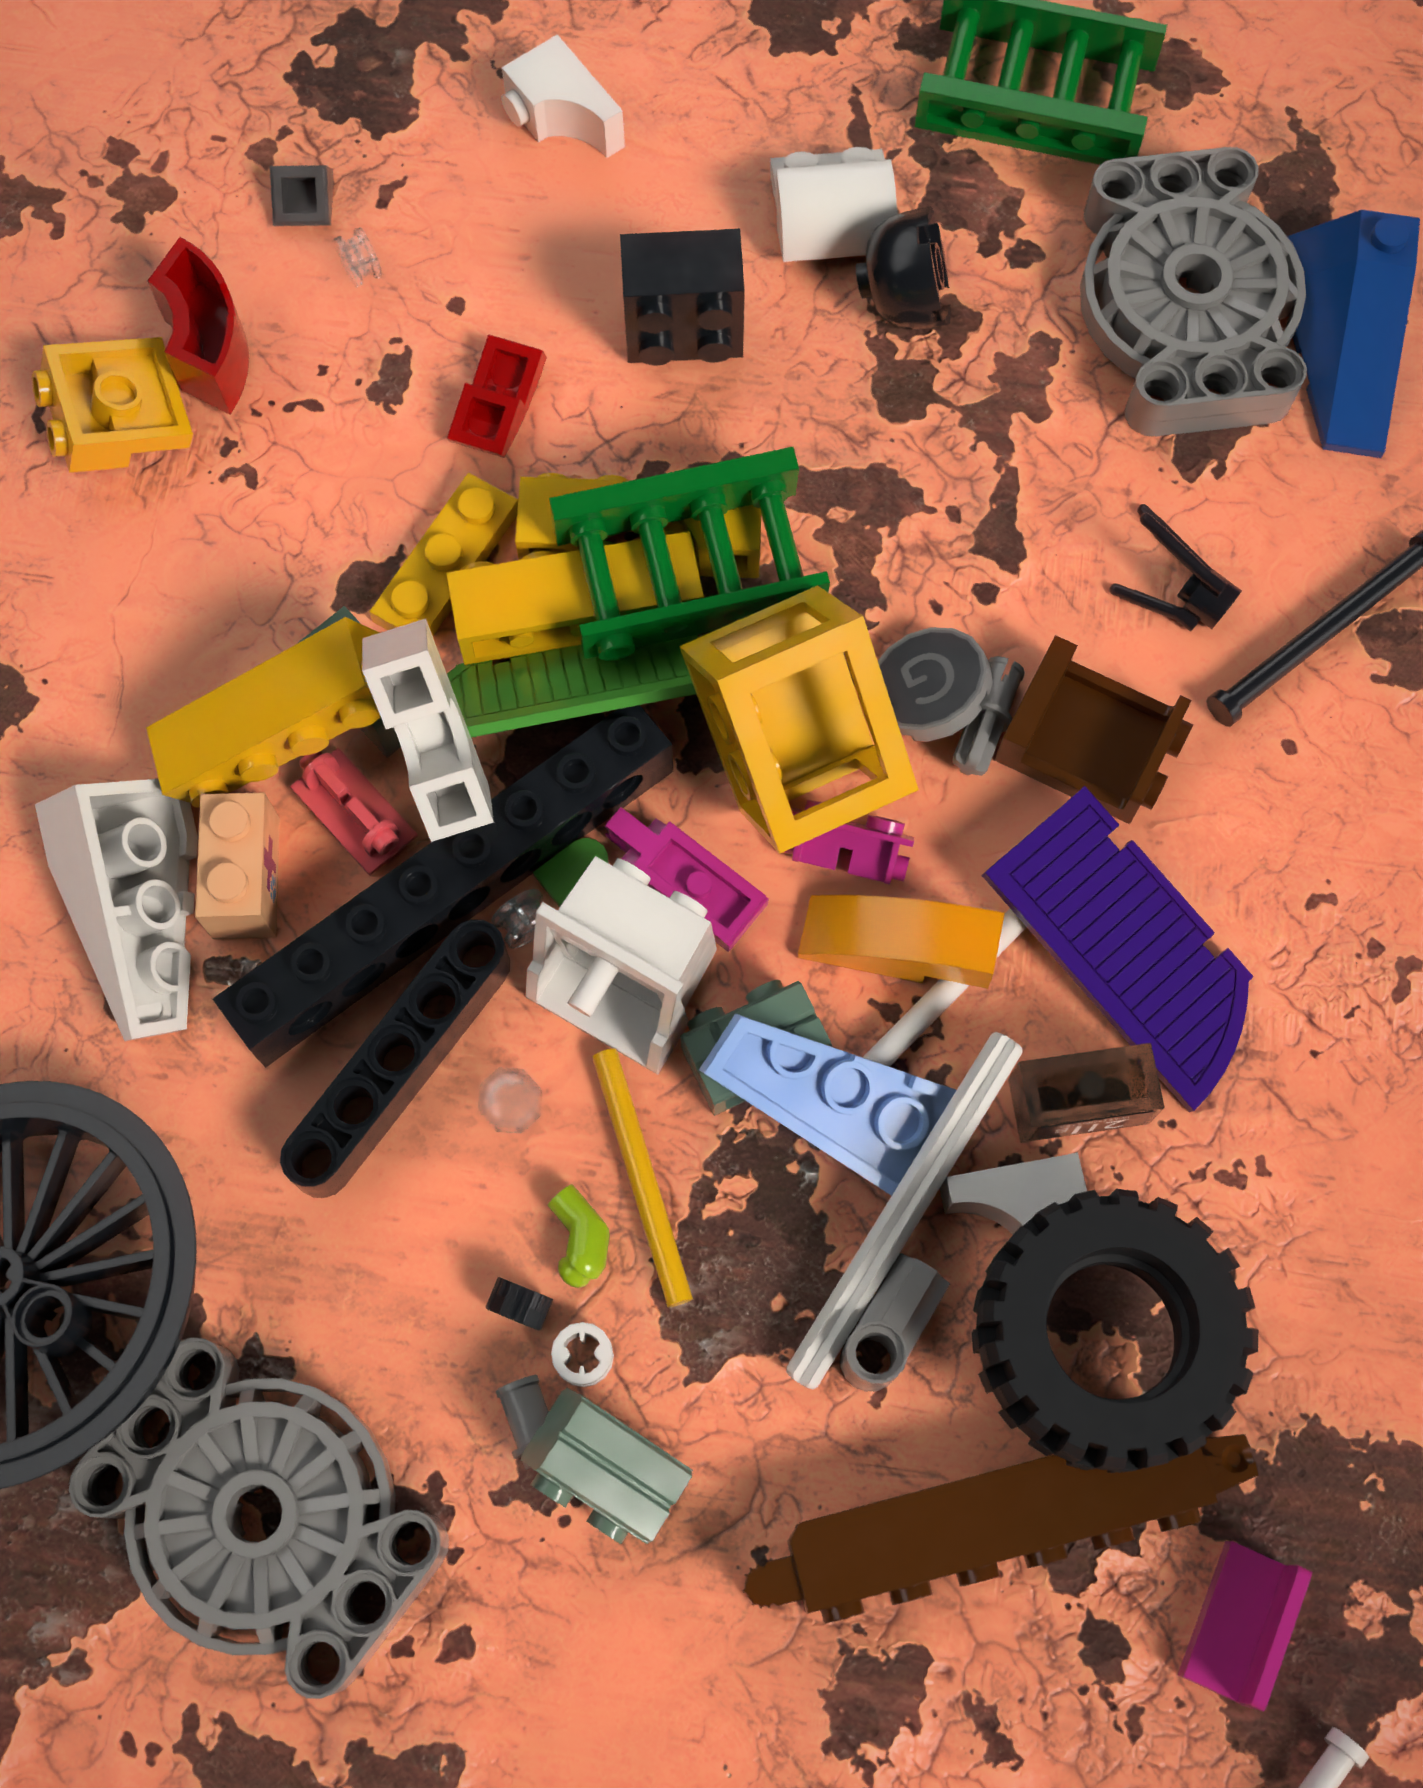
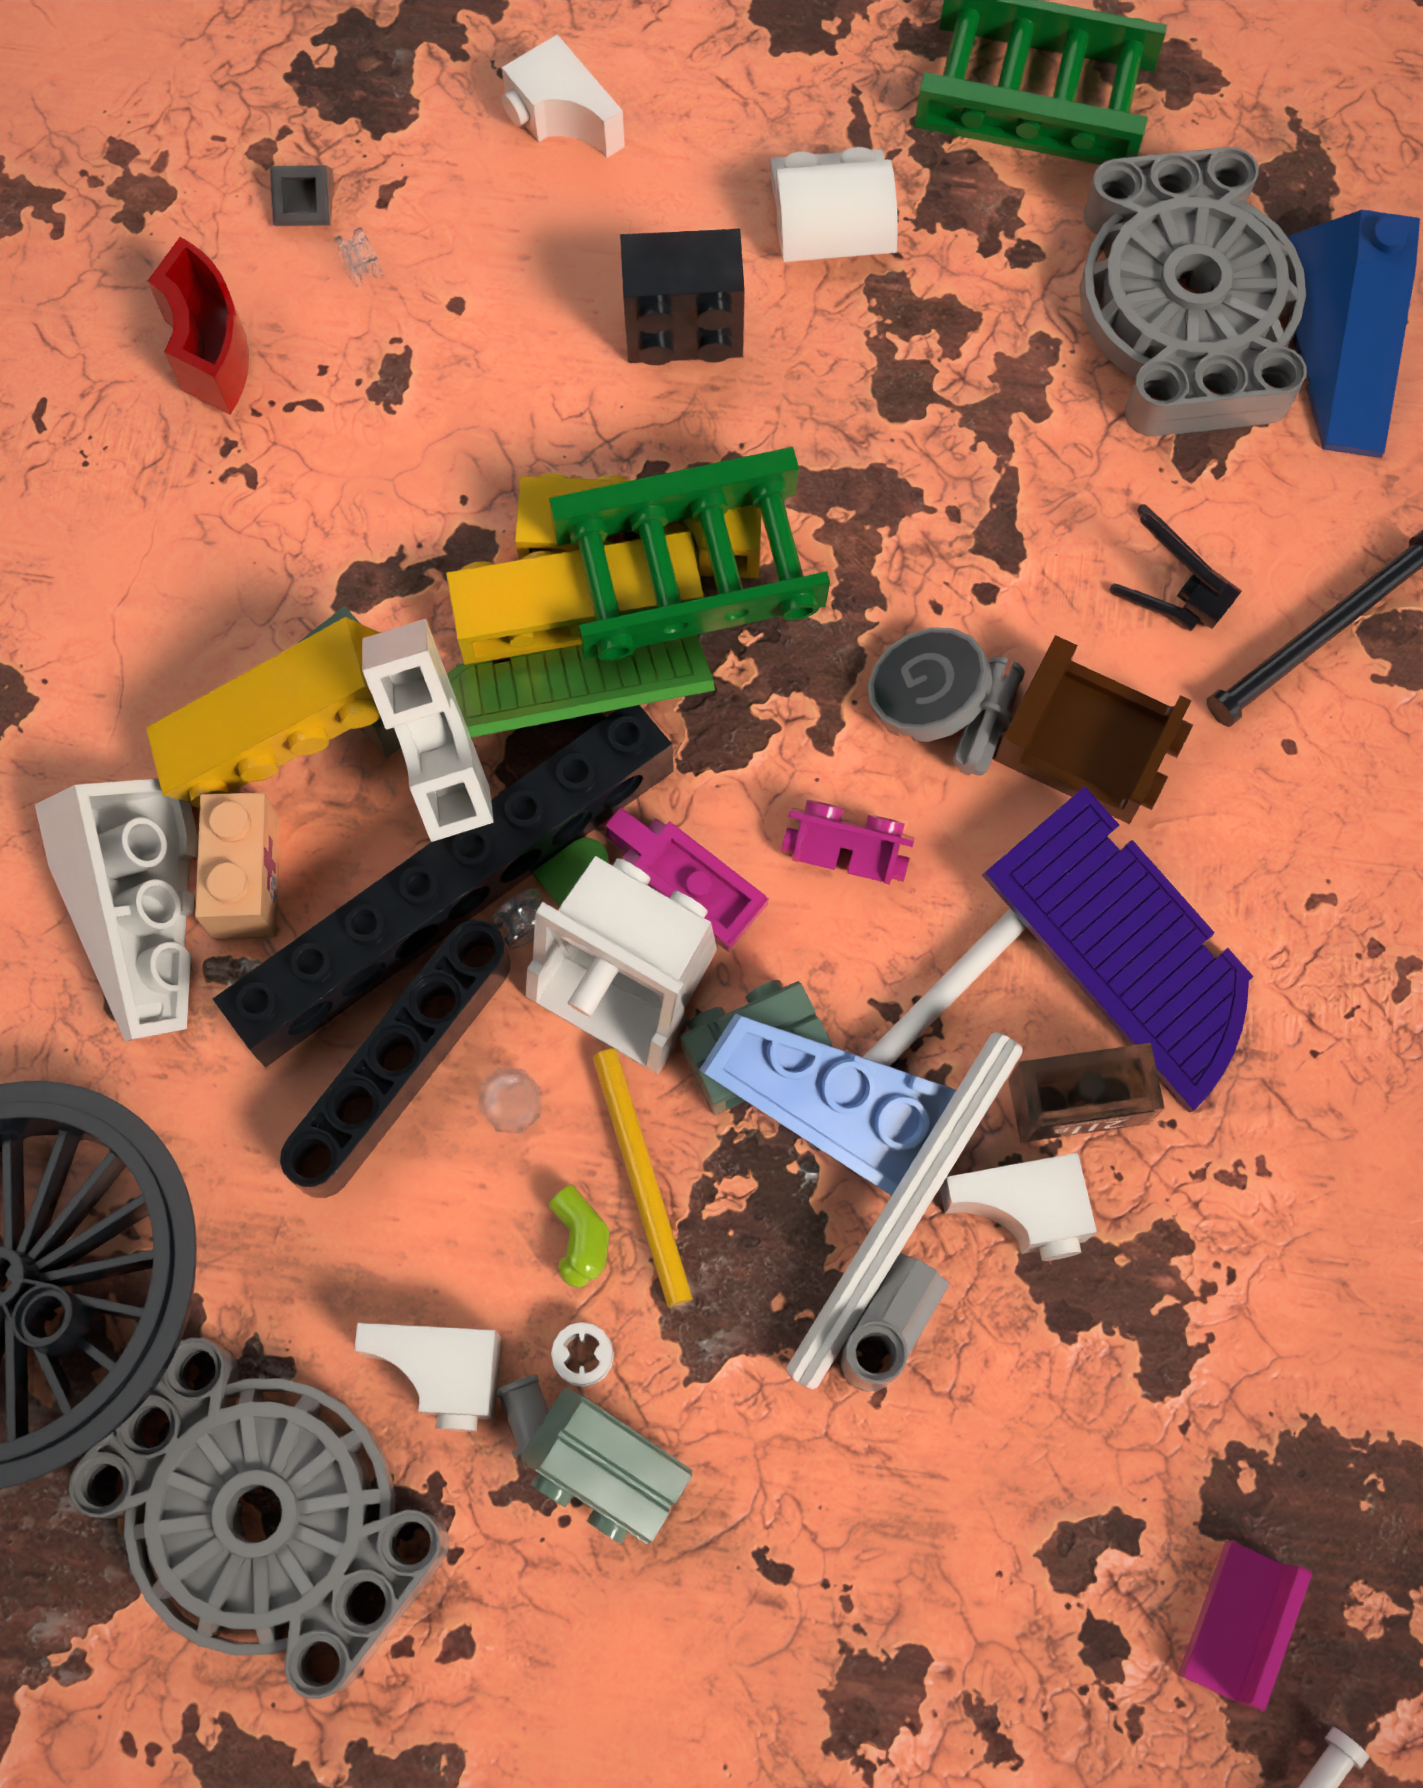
yellow plate [32,337,193,473] -> none
coral hinge [290,748,418,876] -> none
yellow plate [369,472,518,636] -> none
red slope [447,334,547,458] -> none
black axle [485,1277,553,1330] -> none
yellow piece [679,585,919,854] -> none
reddish brown hinge [742,1434,1258,1624] -> none
light orange slope [798,895,1005,989] -> none
black cylinder [856,206,951,329] -> none
black tyre [971,1189,1259,1473] -> none
none -> white arch [355,1323,502,1432]

